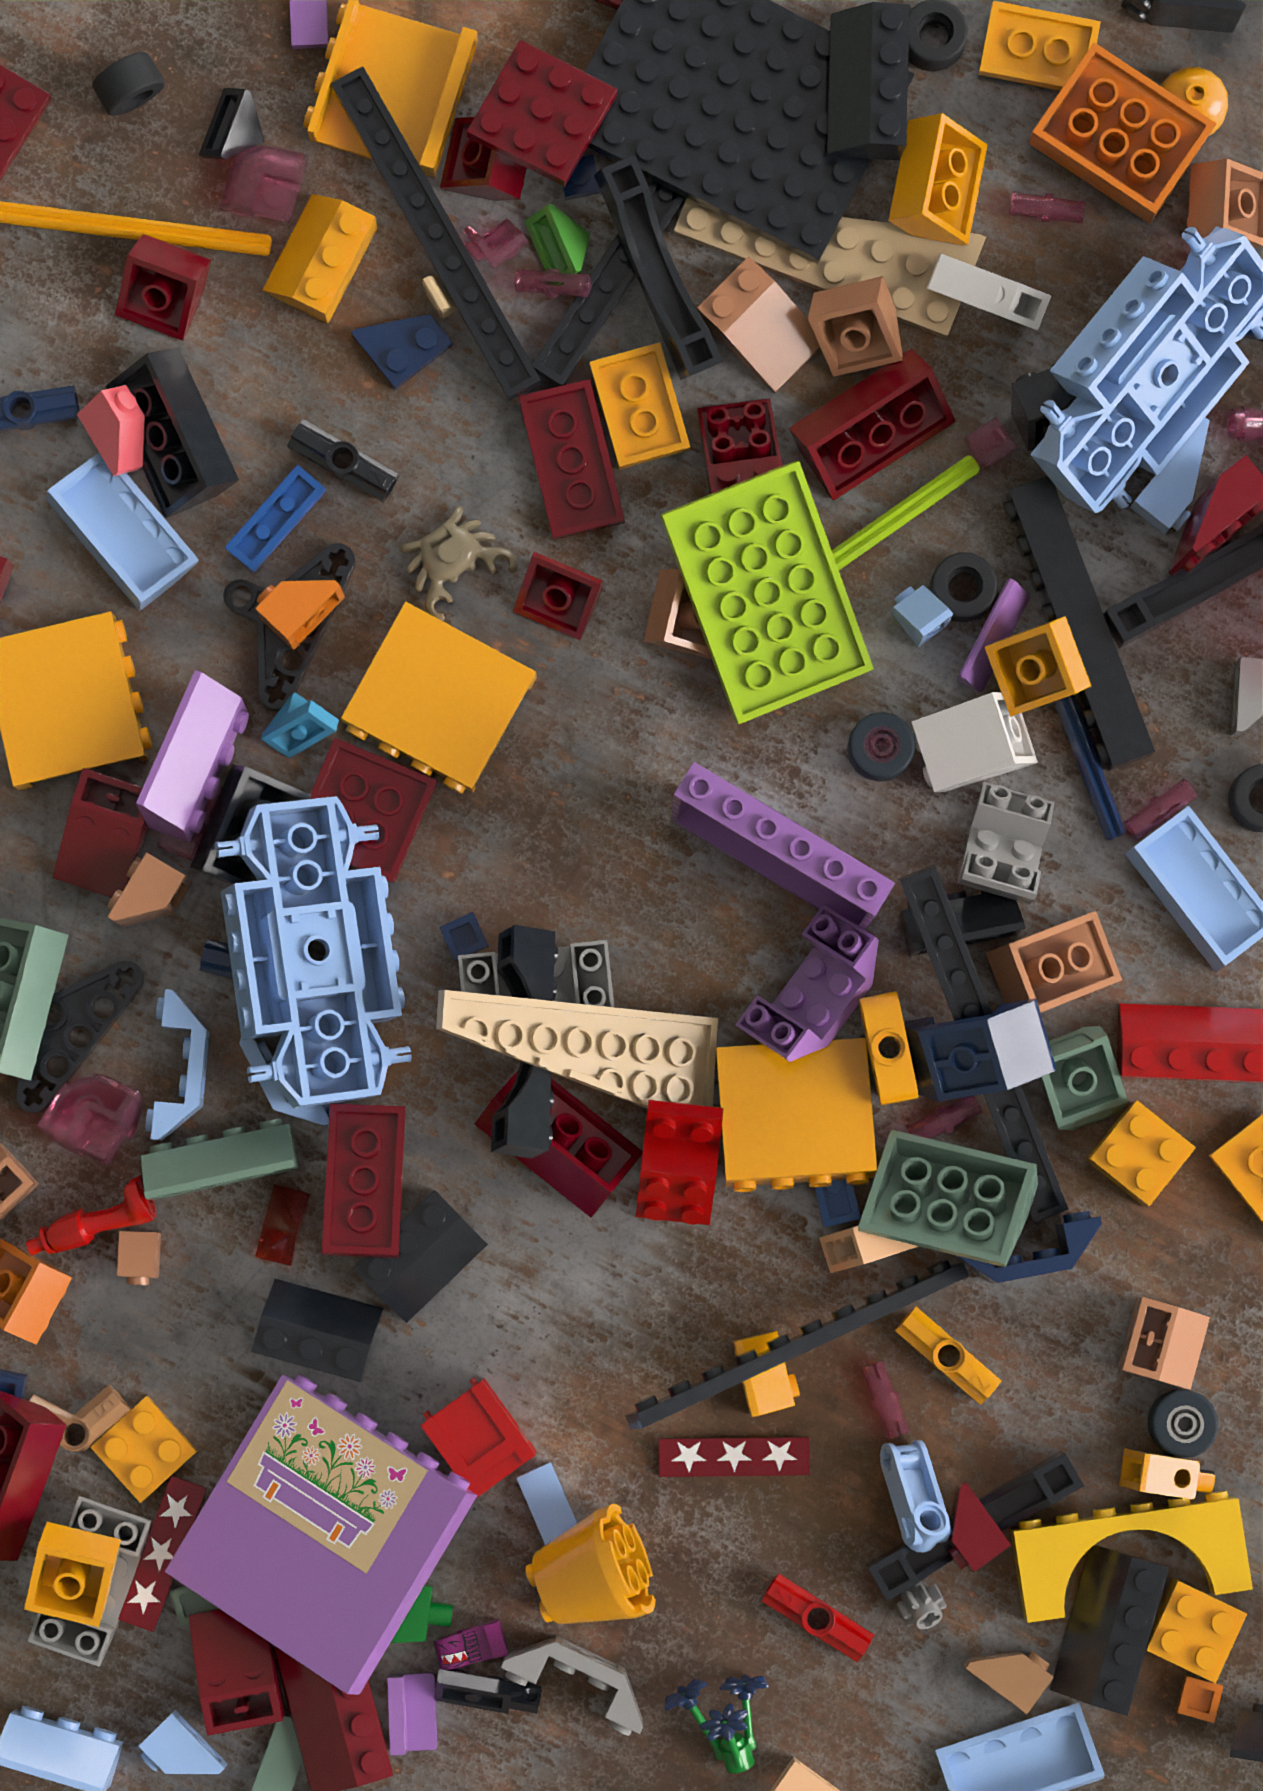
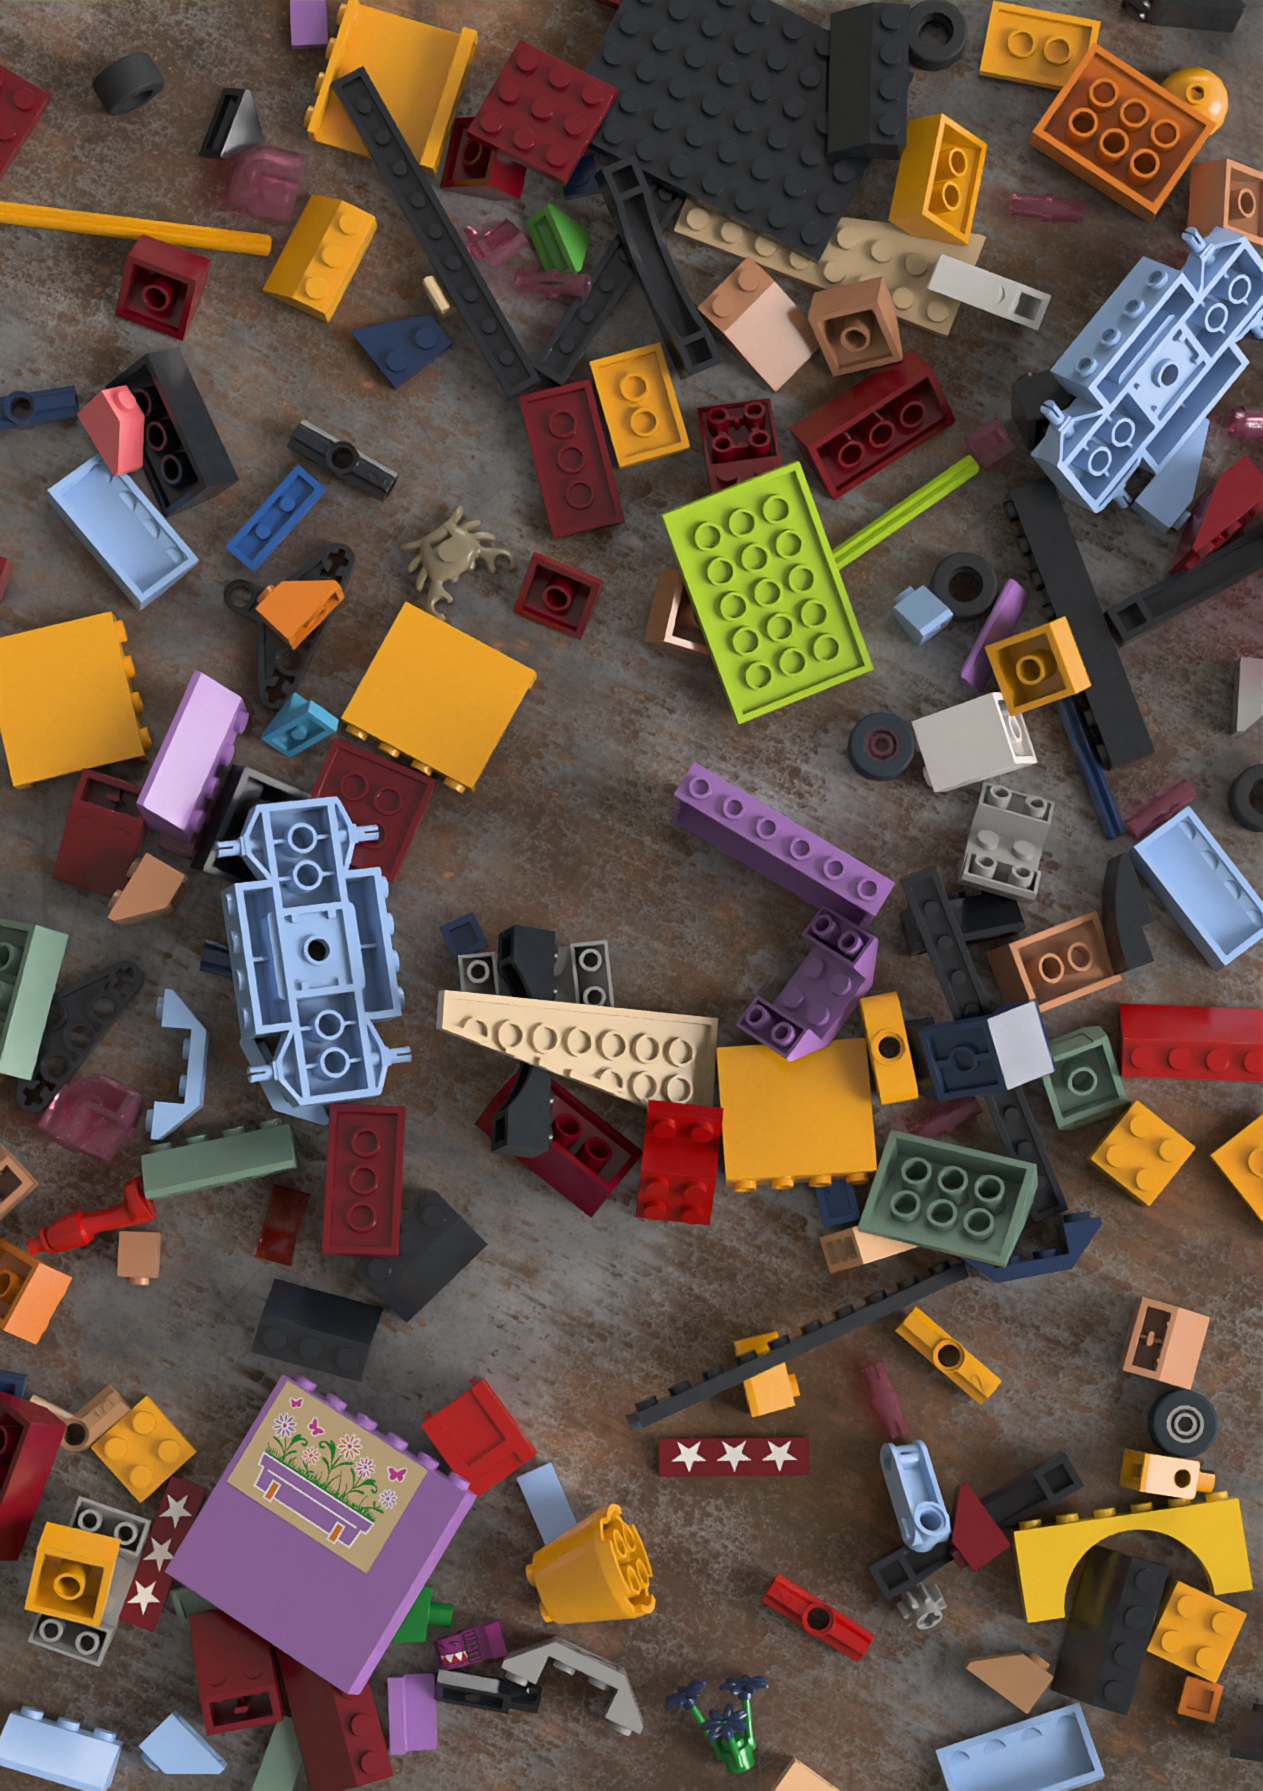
none -> black slope [1102,851,1154,976]

